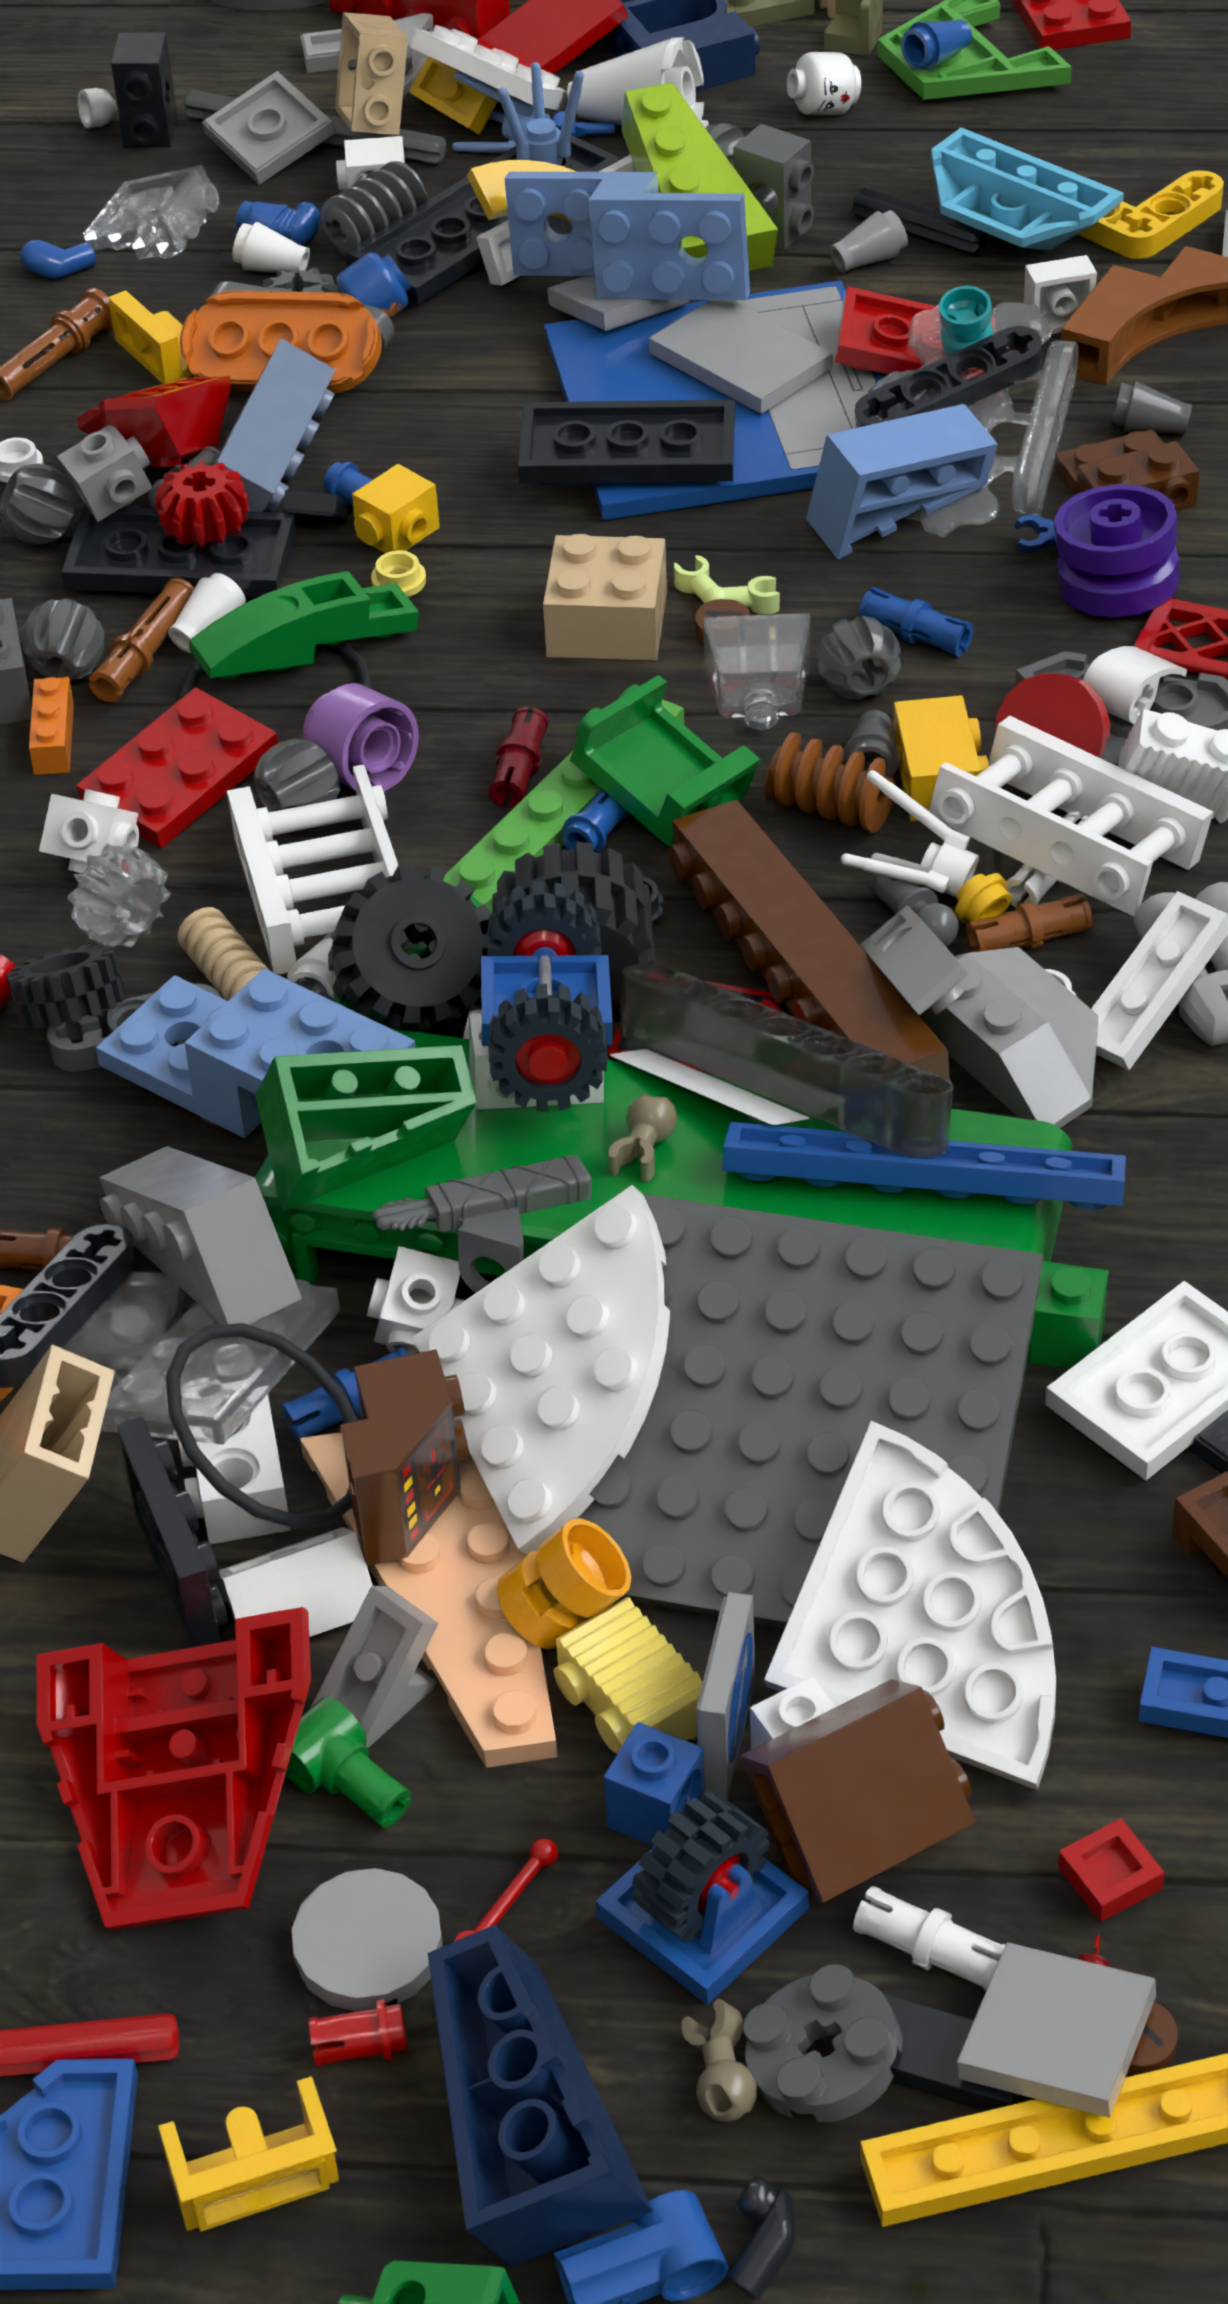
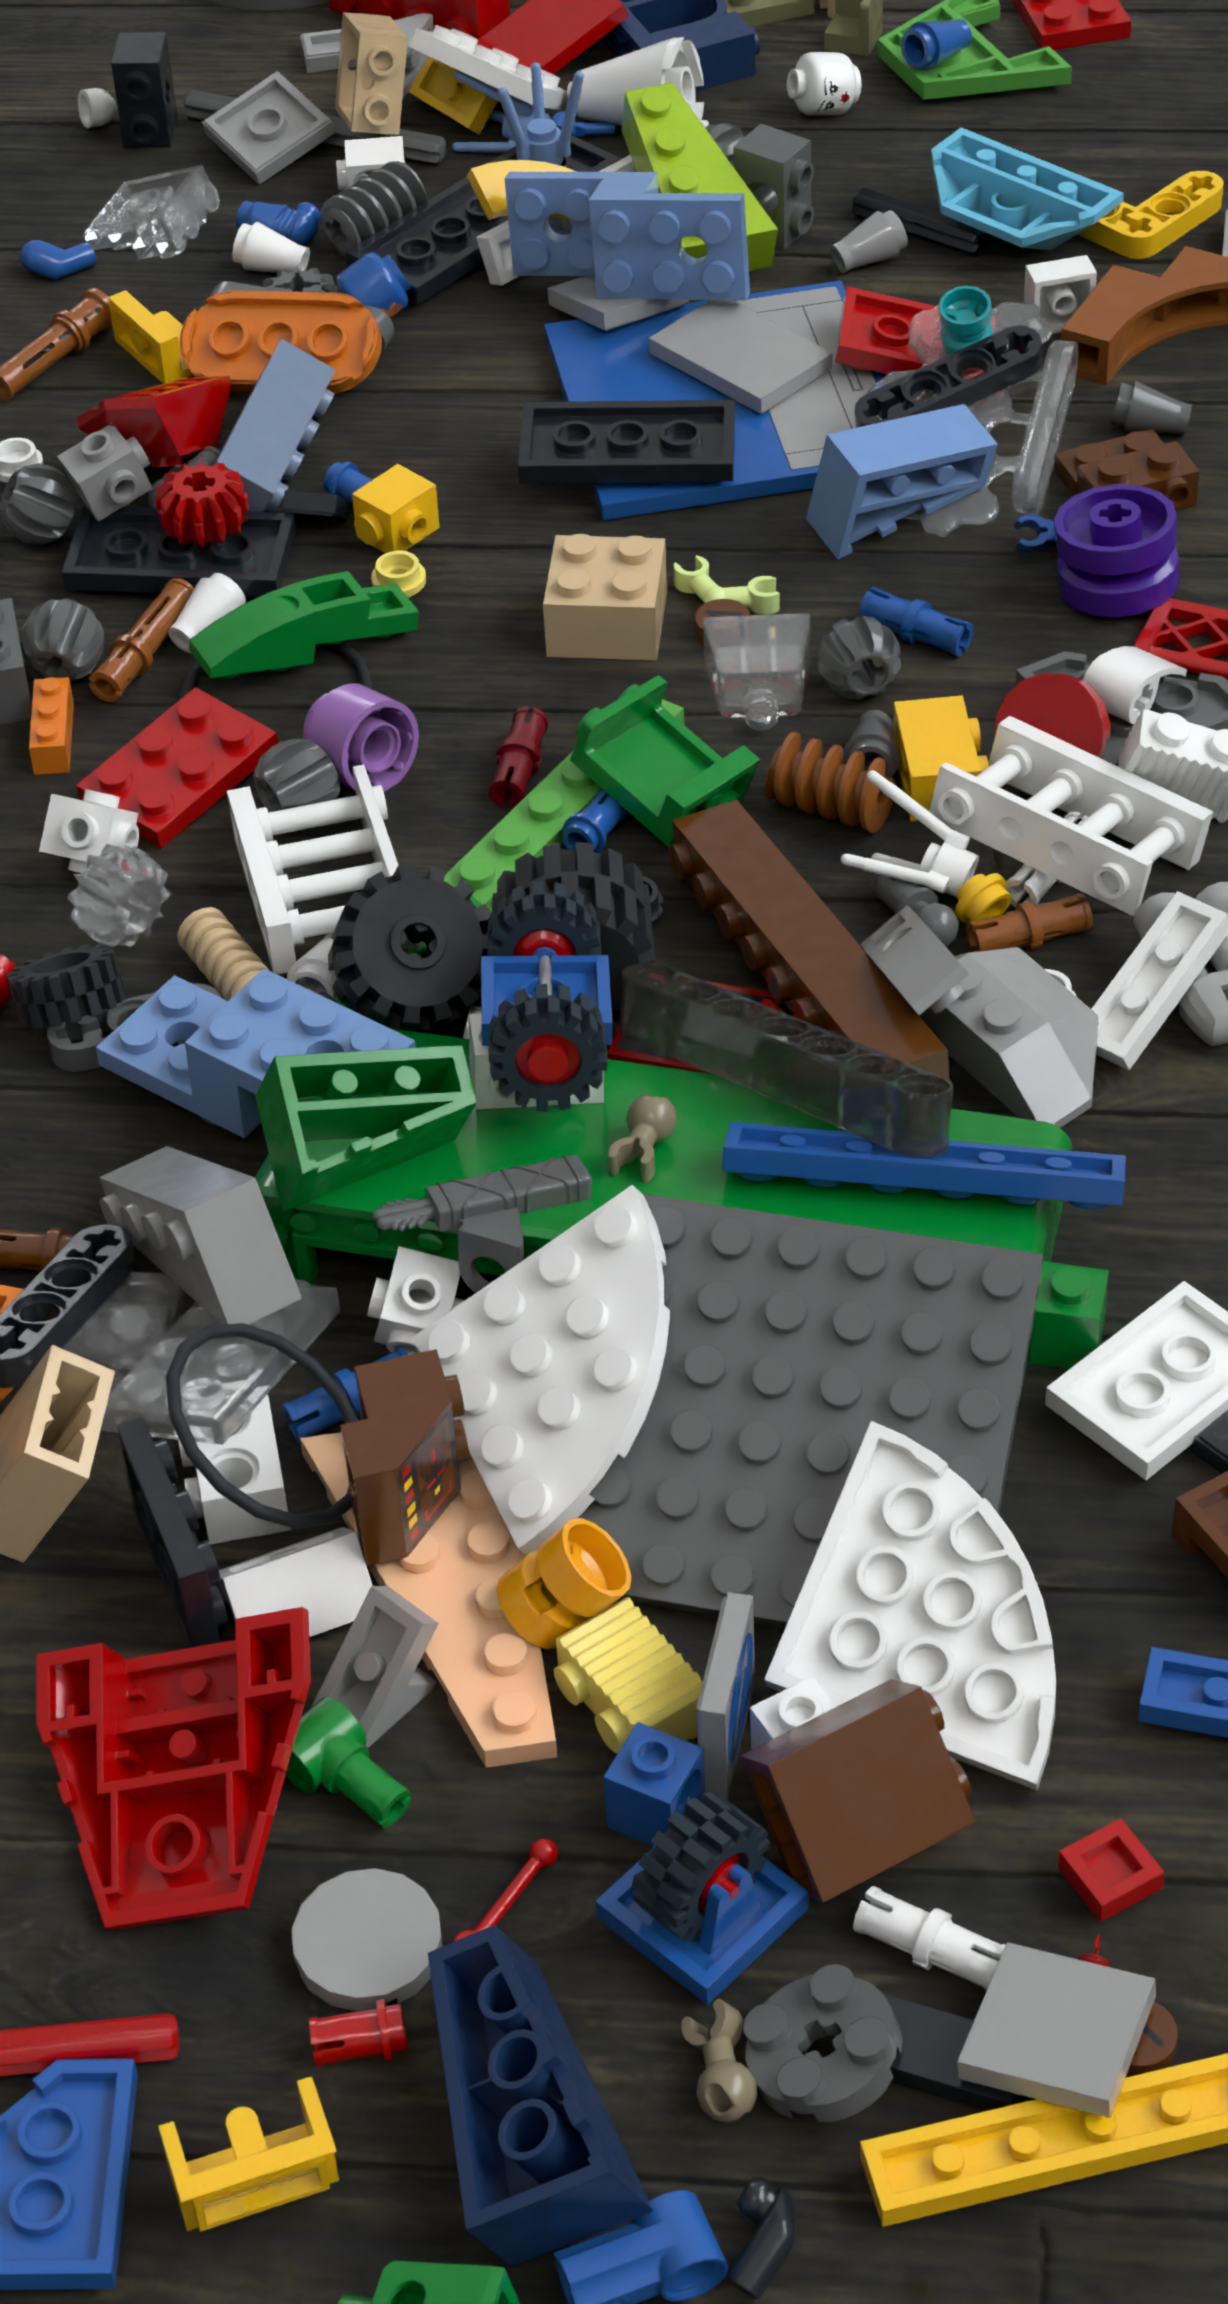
white sticker [610,1049,809,1125] -> none

